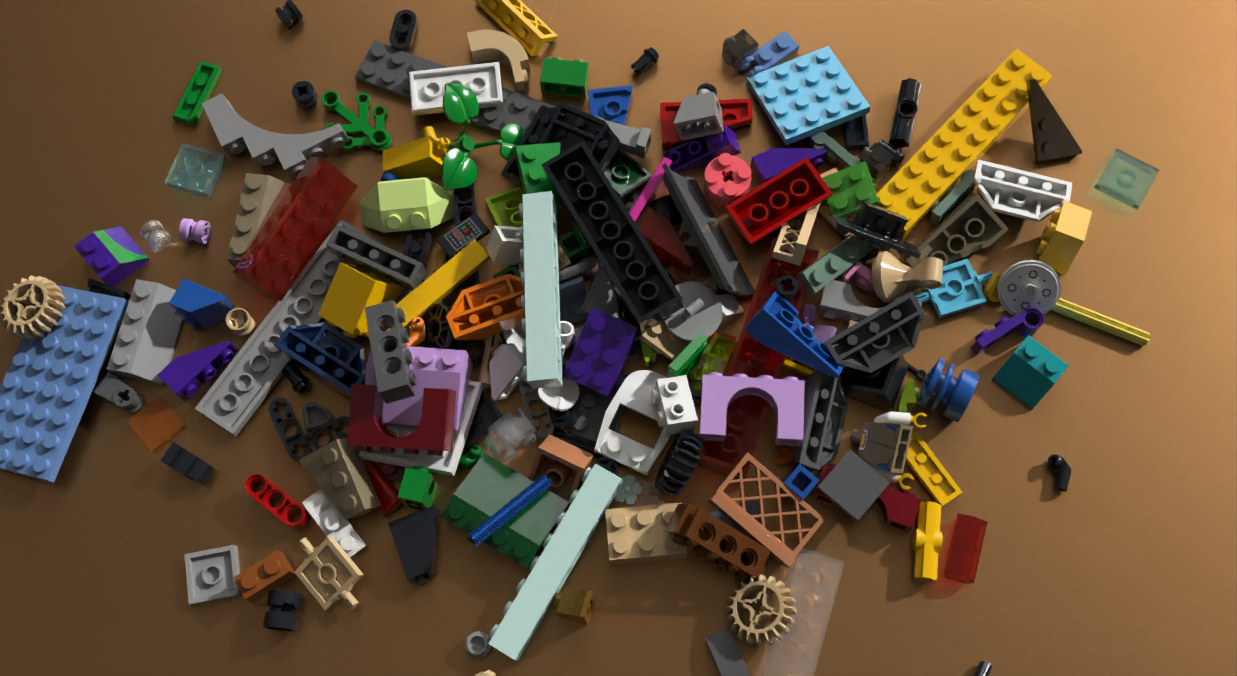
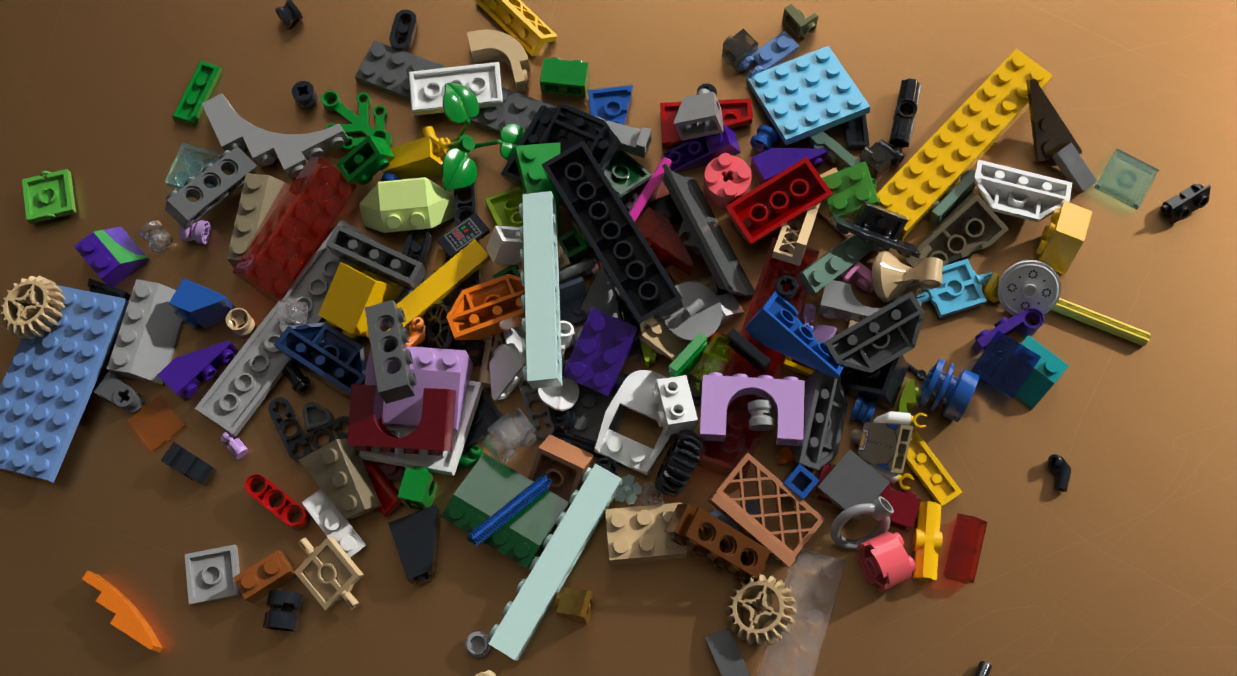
black pin [631,47,659,76] -> none
none -> bright green plate [22,169,76,224]
none -> orange slope [82,570,163,653]
none -> dark grey brick [165,146,257,230]
none -> lavender piece [221,431,249,459]
none -> clear wheel [277,300,308,326]
none -> green brick [336,135,395,185]
none -> black tile [726,328,771,374]
none -> light grey wheel [748,400,774,431]
none -> blue wheel [750,125,779,153]
none -> olive bracket [782,4,818,39]
none -> light grey piece [830,496,894,550]
none -> blue wheel [849,396,877,424]
none -> coral brick [857,532,916,592]
none -> clear blue hinge [971,330,1041,398]
none -> dark grey slope [1052,143,1097,194]
none -> black hinge [1160,184,1211,225]

